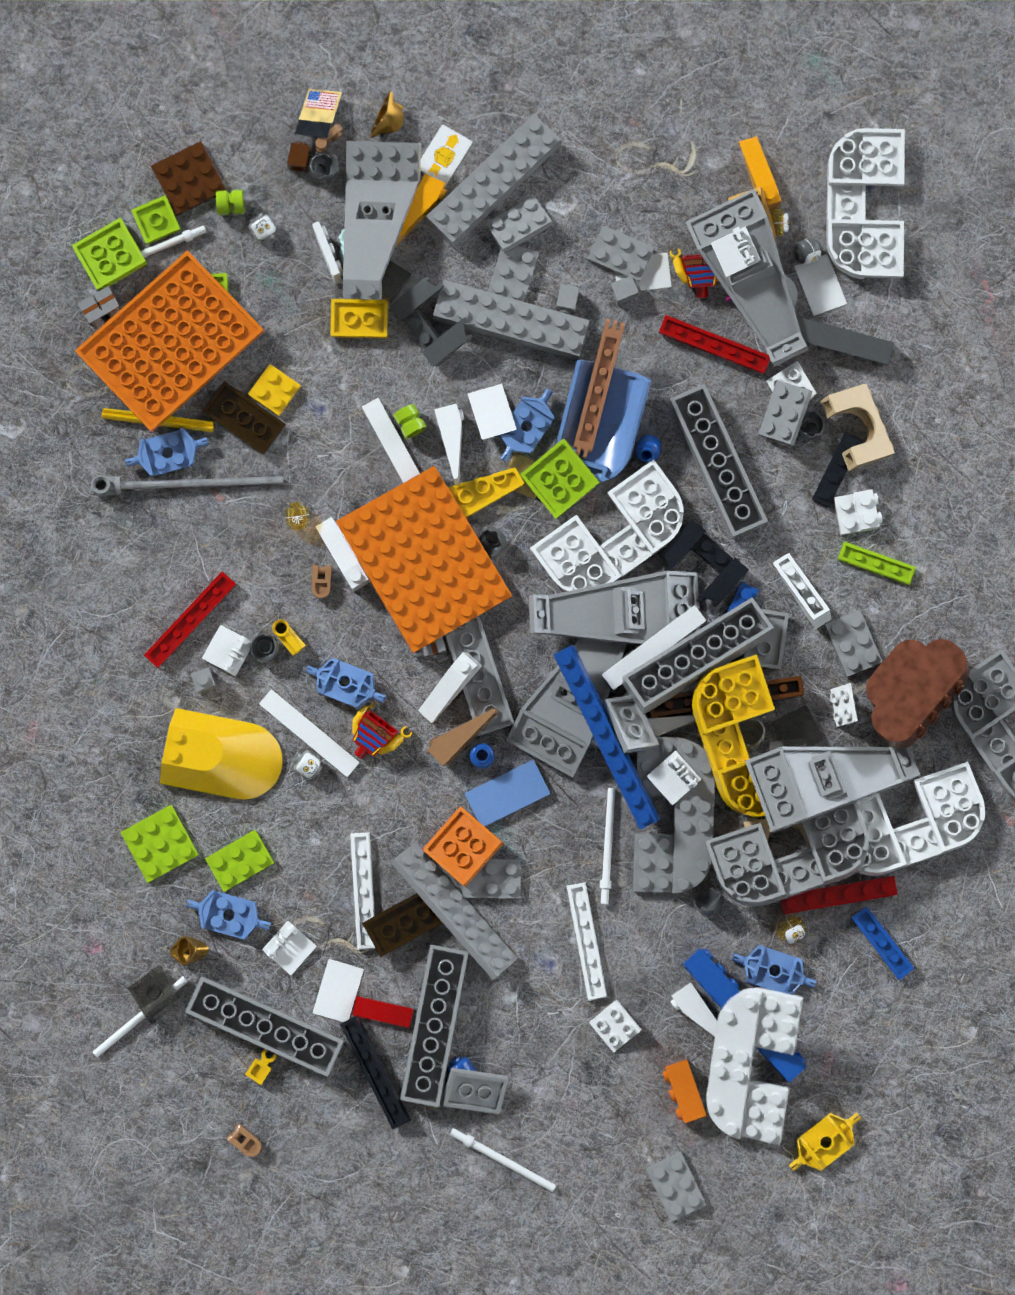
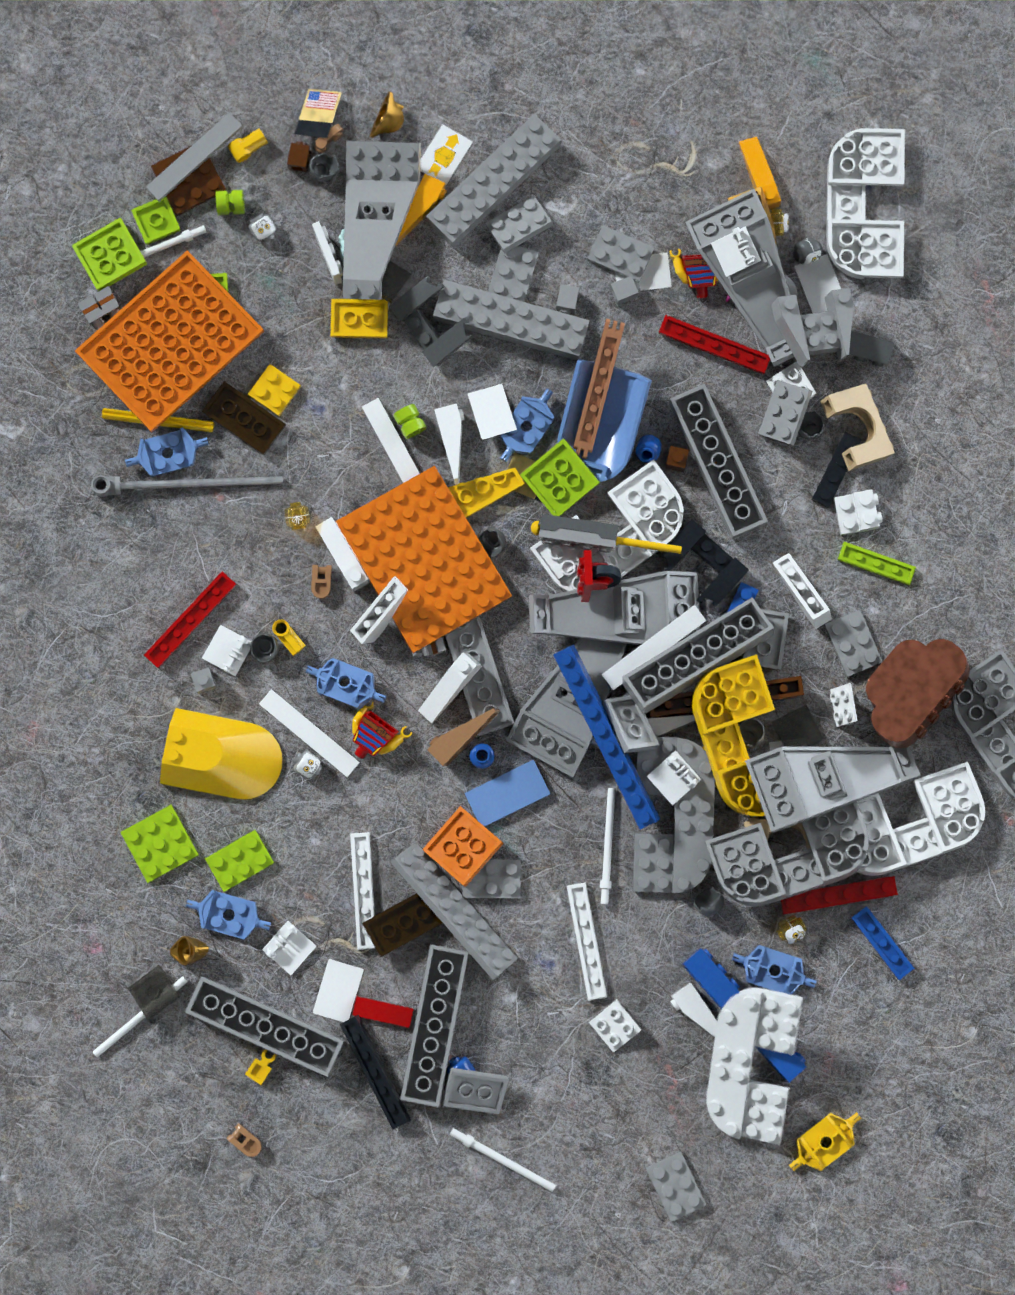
orange brick [662,1059,707,1123] -> none
none -> light grey tile [146,112,243,202]
none -> yellow piece [228,128,268,163]
none -> white slope [350,576,408,644]
none -> piece [531,514,682,554]
none -> red plate [577,550,621,602]
none -> reddish brown brick [665,446,689,472]
none -> light grey wedge [771,288,854,367]

